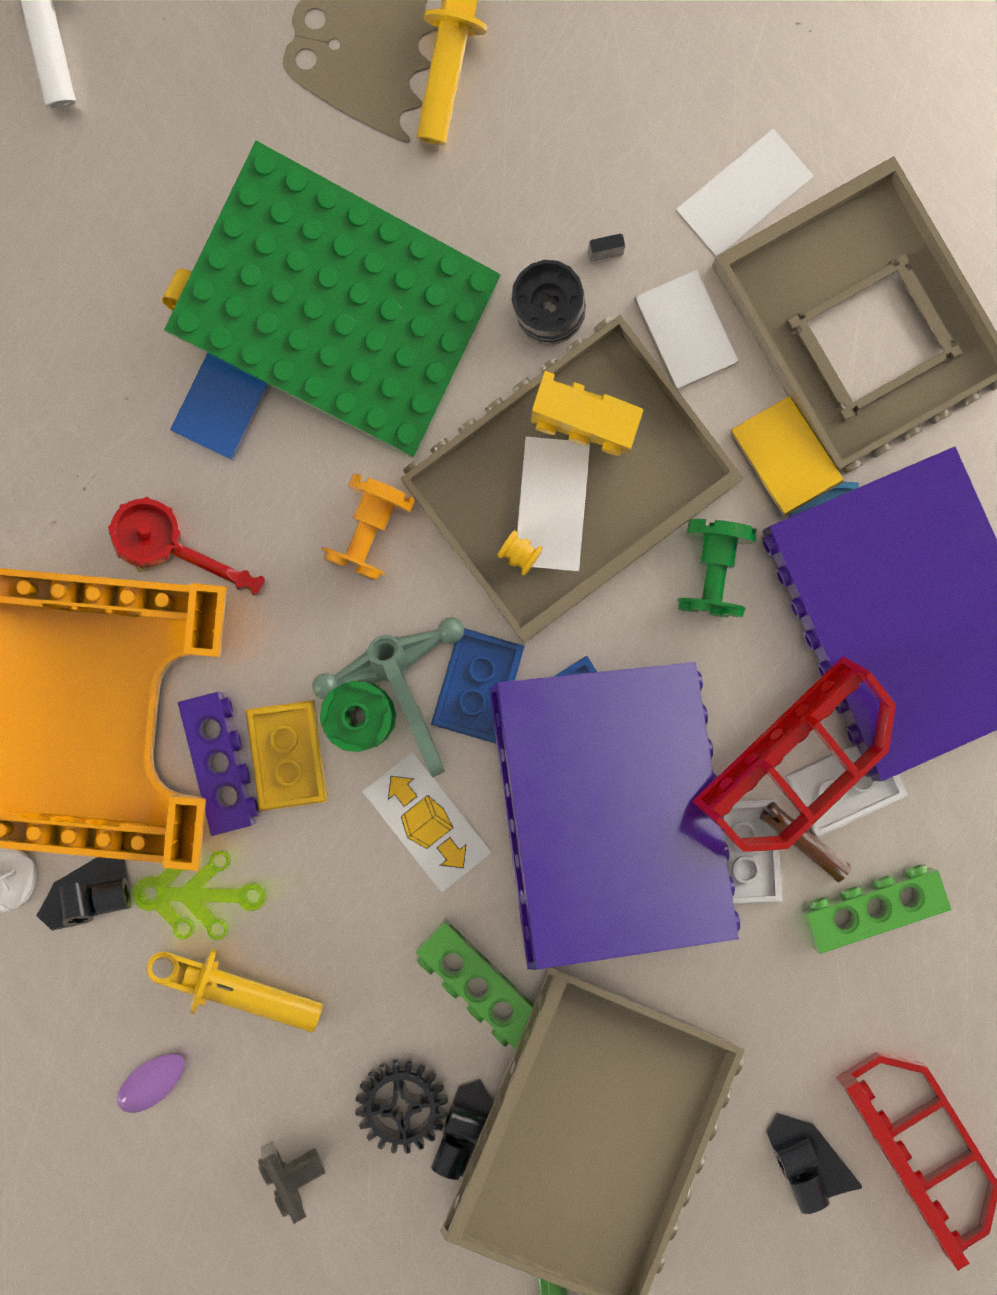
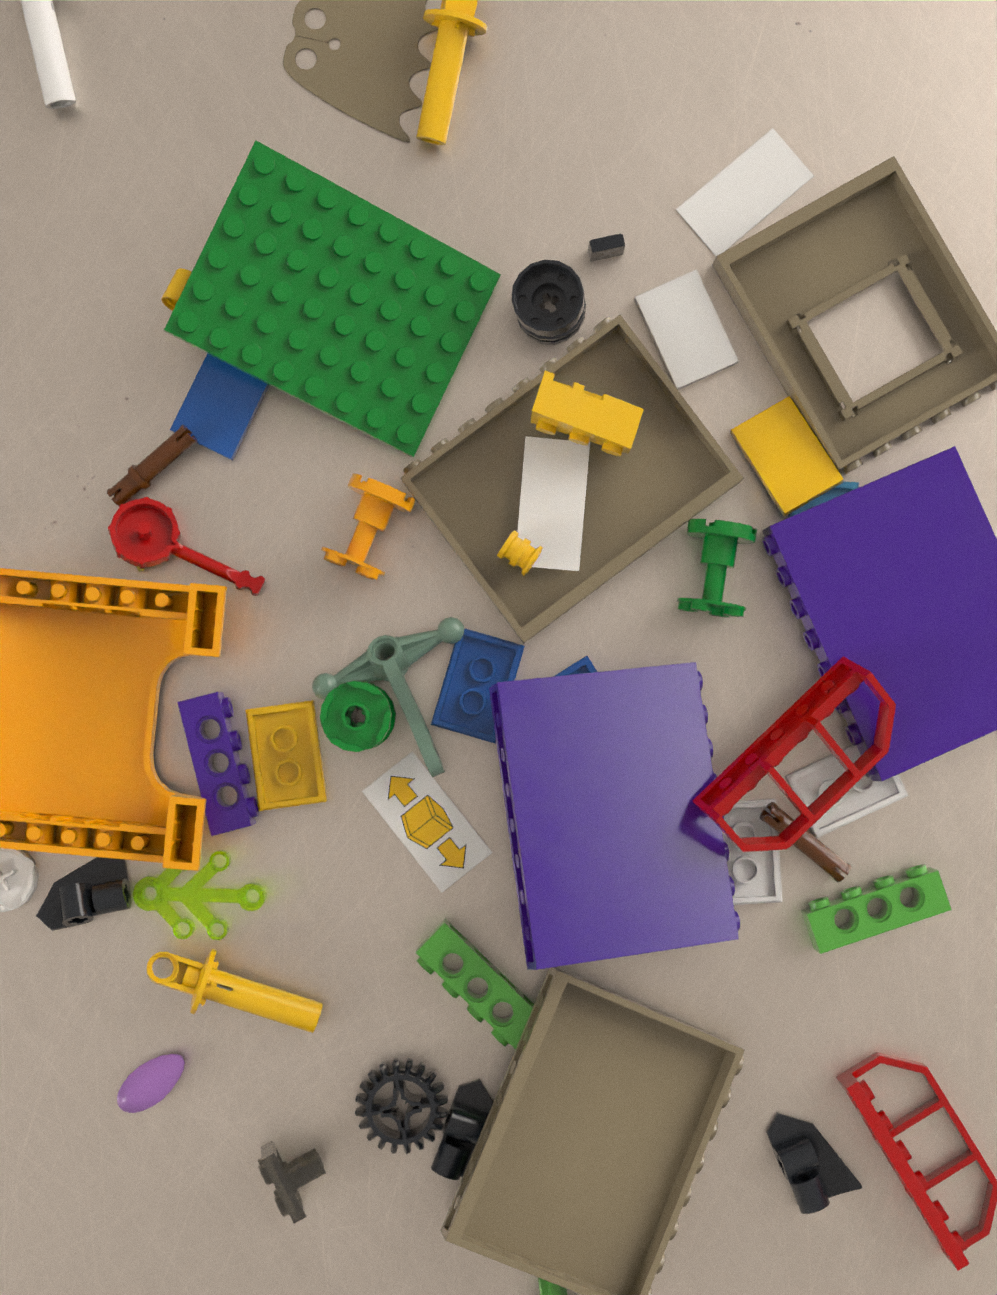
none -> reddish brown pin [107,425,198,506]

